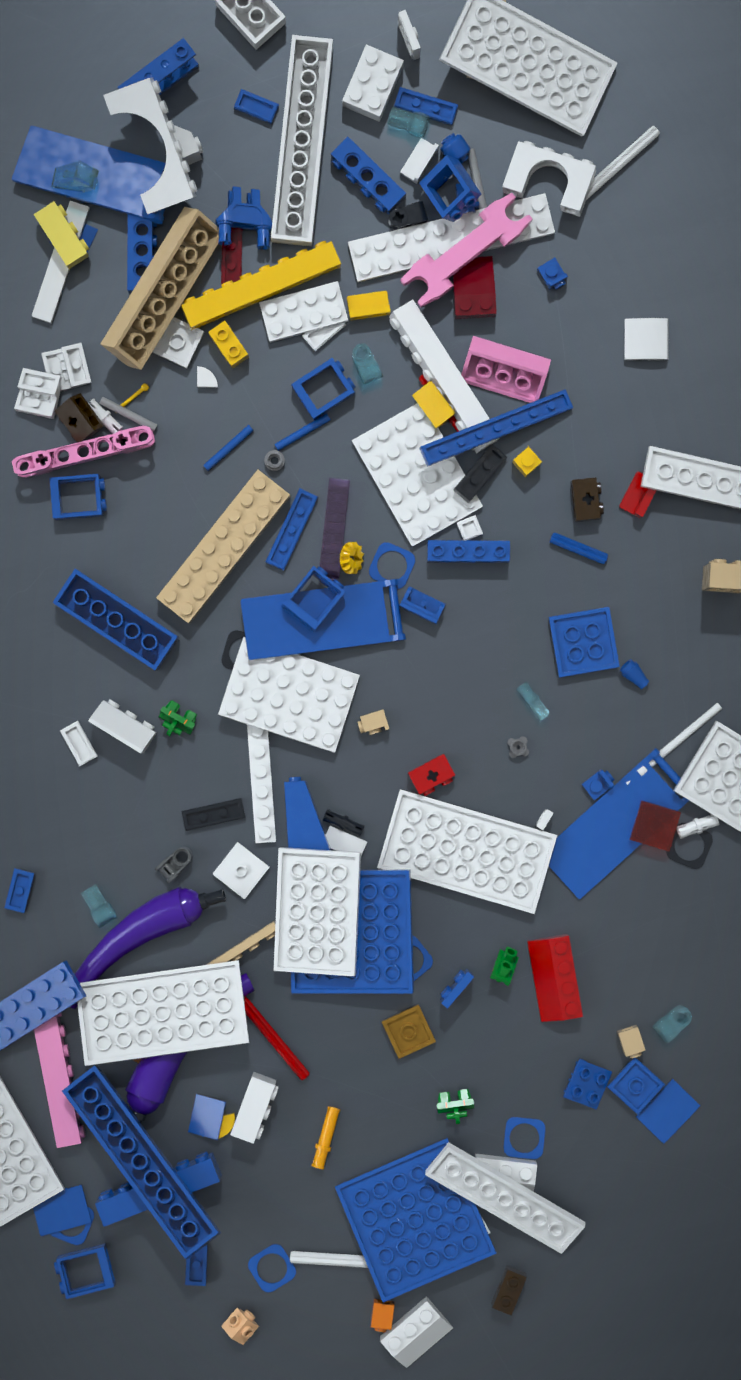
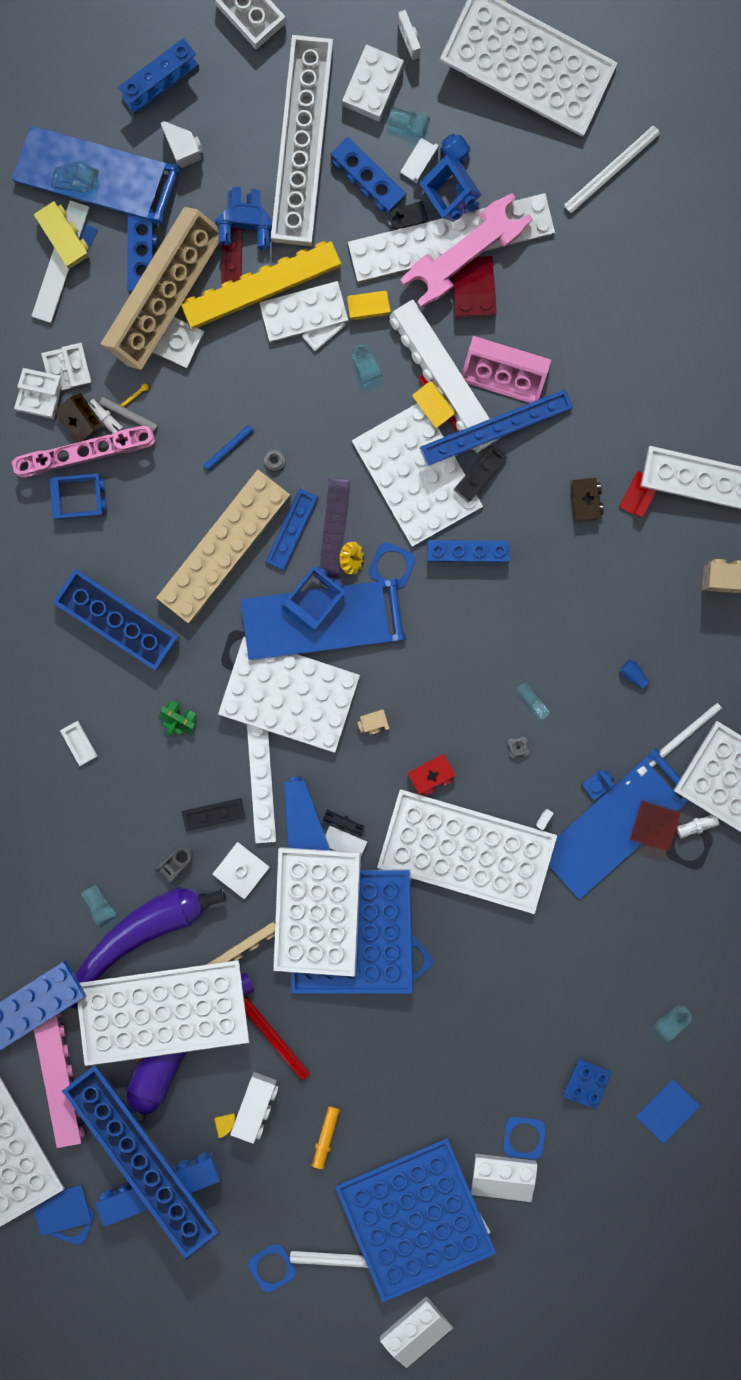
blue plate [4,868,35,913] -> none
blue window [54,1243,116,1299] -> none
white slope [88,699,157,754] -> none
white arch [103,77,197,214] -> none
blue plate [185,1244,208,1286] -> none
window [188,1094,226,1140] -> none
white tile [197,366,218,388] -> none
yellow brick [208,321,249,369] -> none
light nougat brick [221,1308,259,1345] -> none
blue tile [234,89,279,124] -> none
blue bar [274,413,330,451] -> none
blue window [291,358,356,420] -> none
orange brick [371,1299,394,1332] -> none
pearl gold plate [382,1004,436,1059] -> none
blue tile [394,87,458,125] -> none
blue hinge [399,586,445,624] -> none
white plate [425,1142,585,1254] -> none
hips [437,1089,474,1124] -> none
blue plate [440,968,474,1009] -> none
white tile [457,515,483,541] -> none
light grey bar [467,148,487,209] -> none
green hips [490,947,519,986] -> none
dark brown brick [491,1265,527,1316] -> none
white arch [502,141,596,217] -> none
yellow brick [512,446,542,477] -> none
red slope [527,934,583,1022] -> none
blue bracket [537,257,568,290] -> none
blue plate [548,607,620,677] -> none
blue axle [550,533,608,564] -> none
blue plate [607,1057,665,1115] -> none
tan brick [617,1025,646,1058] -> none
white slope [625,318,669,361] -> none

